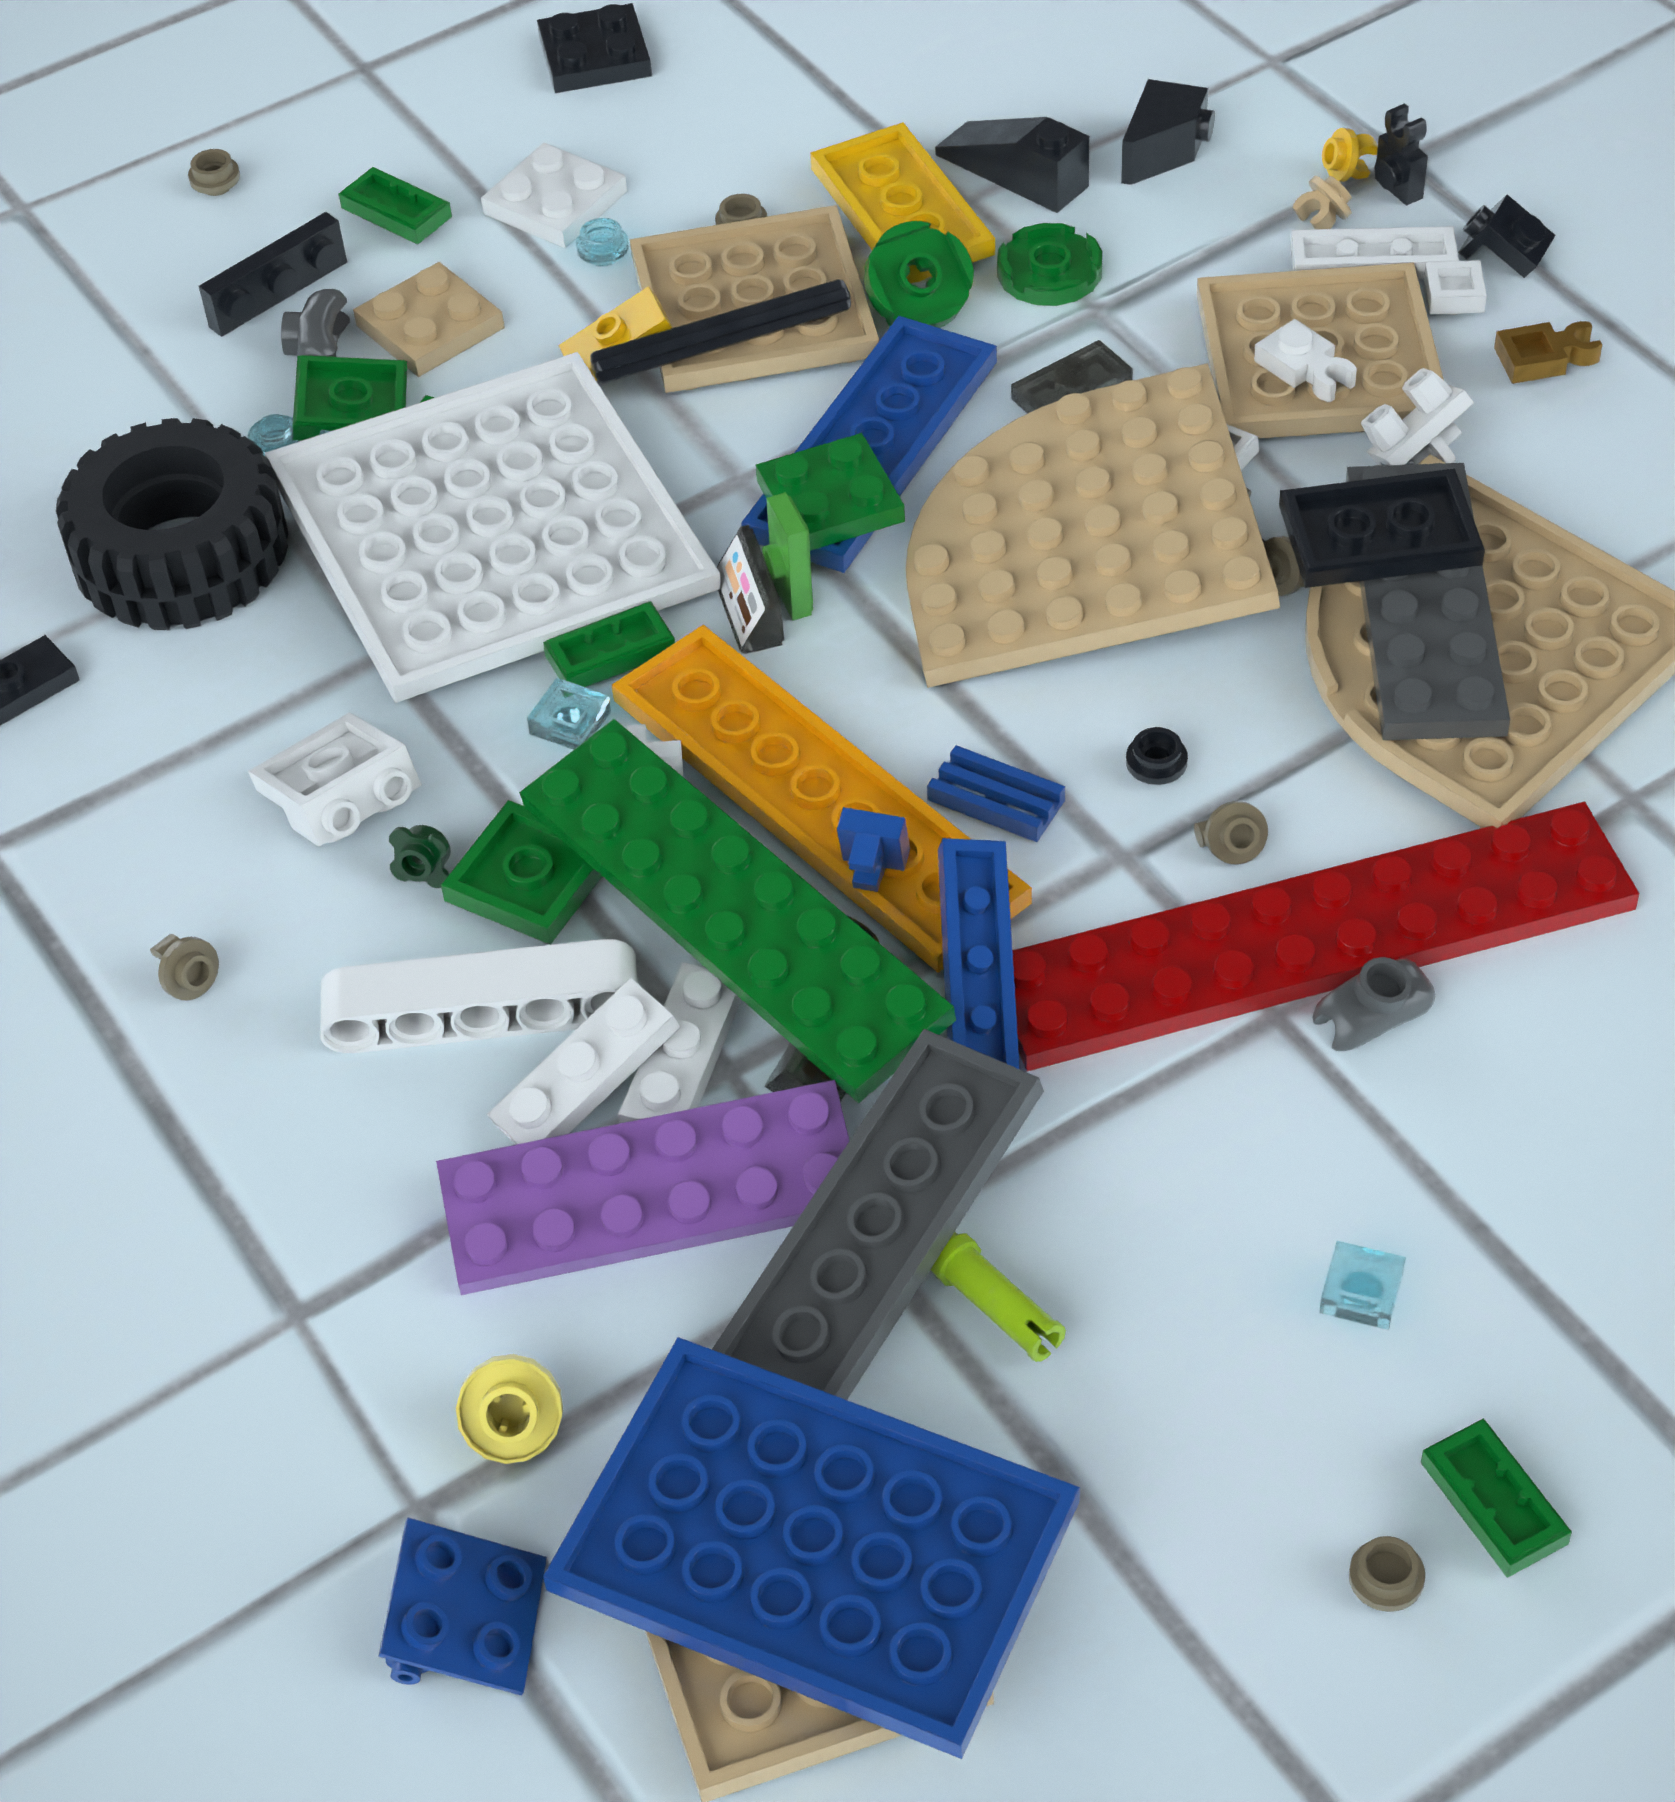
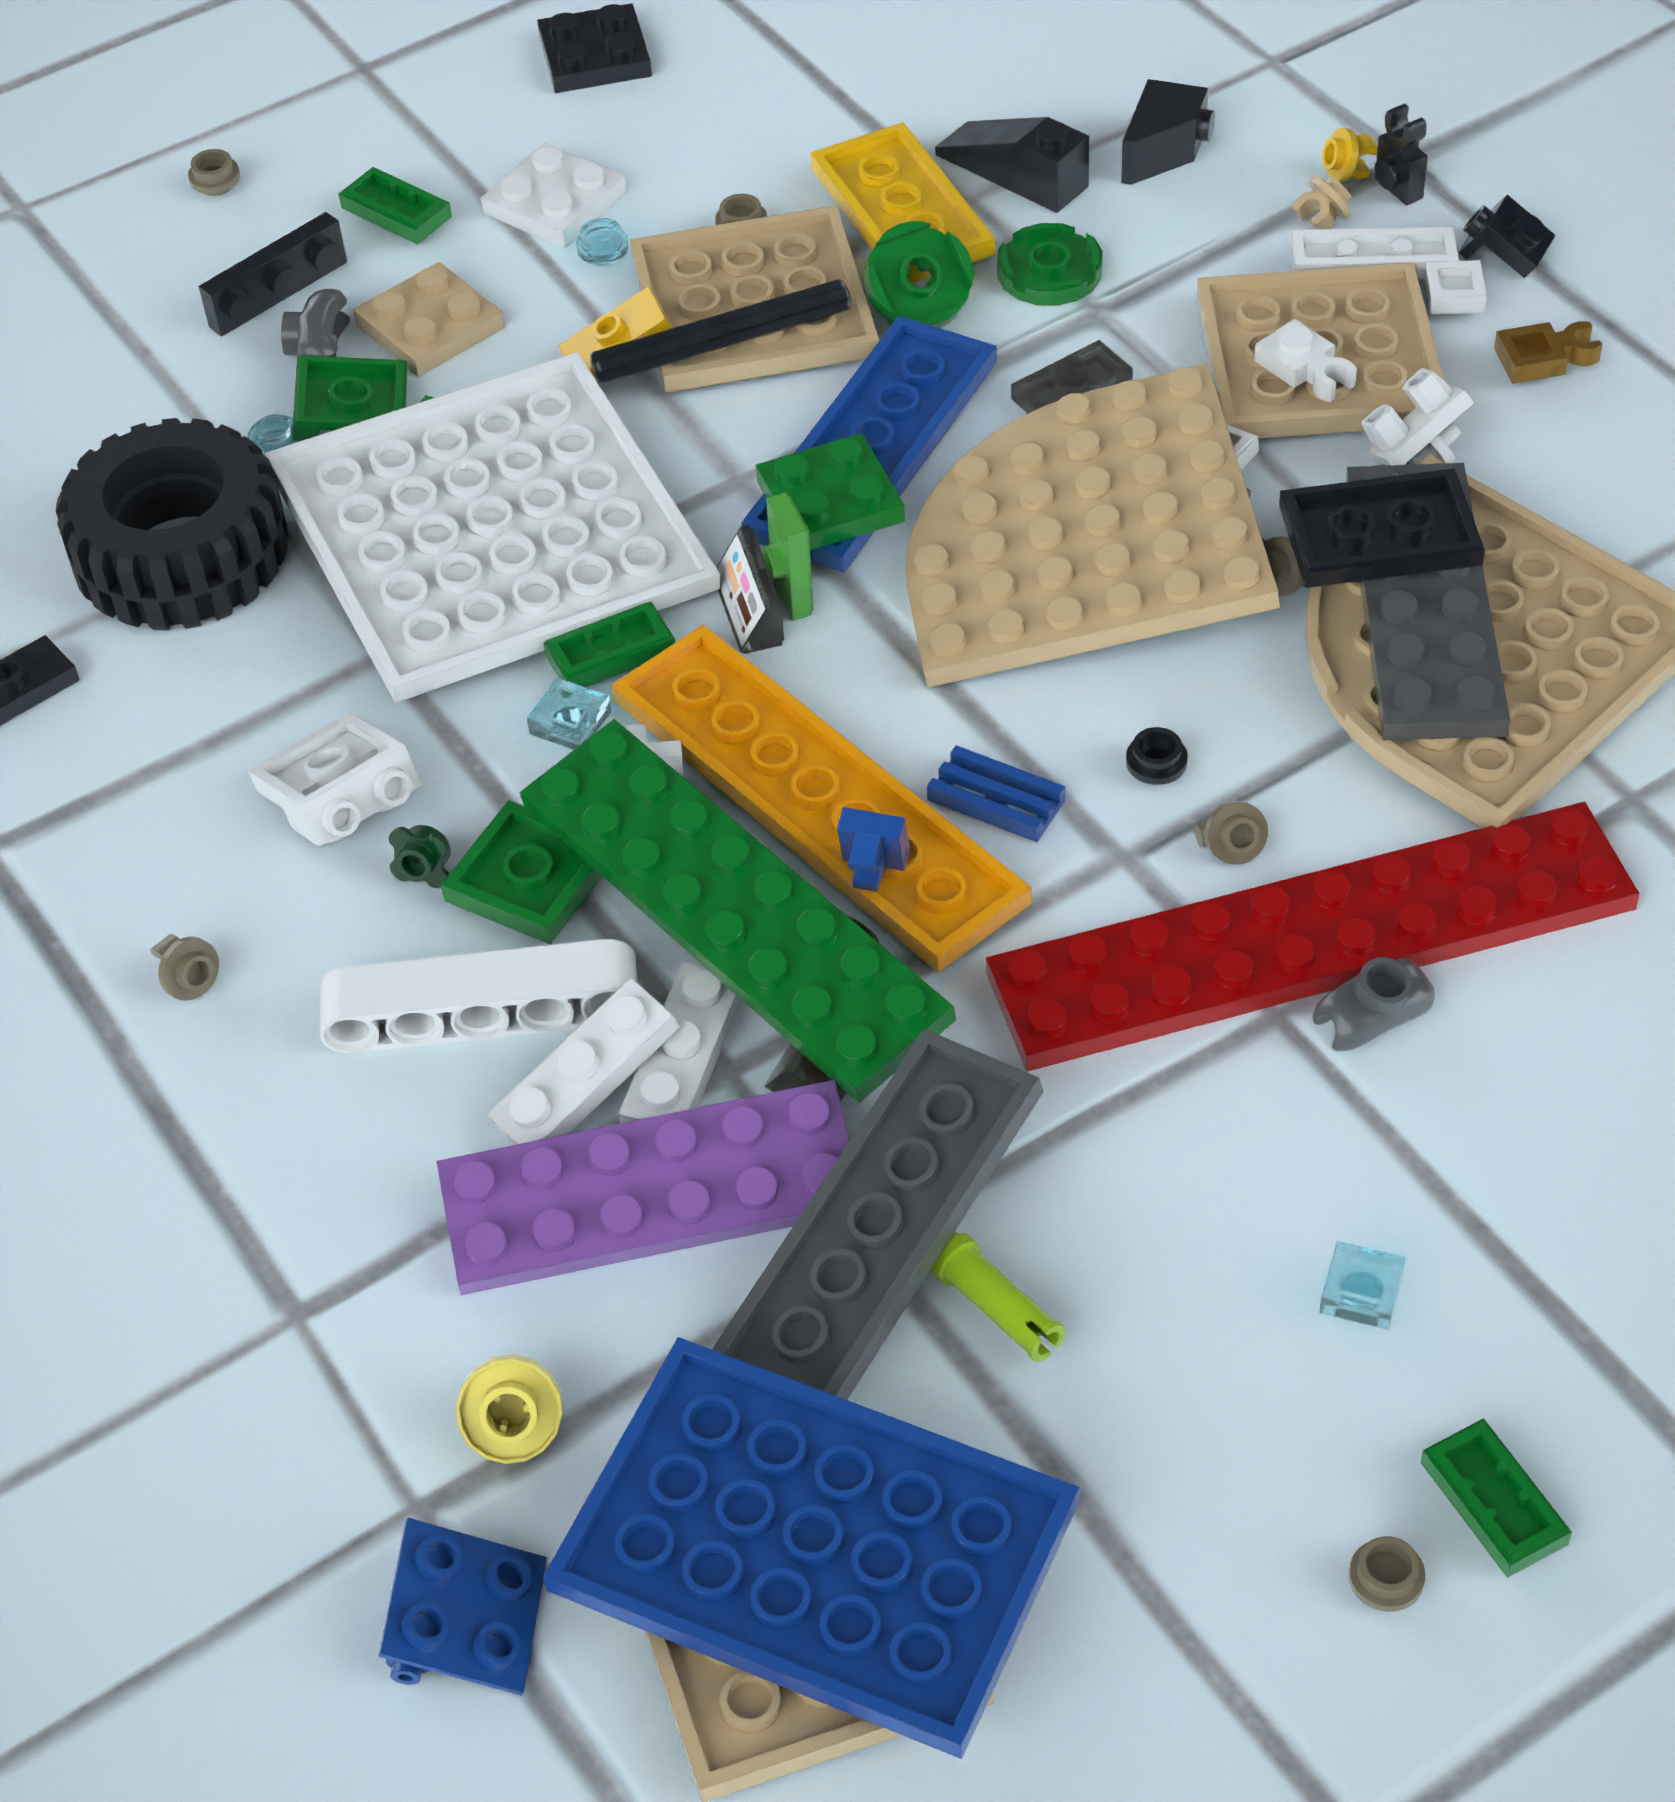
blue plate [938,838,1020,1069] -> none

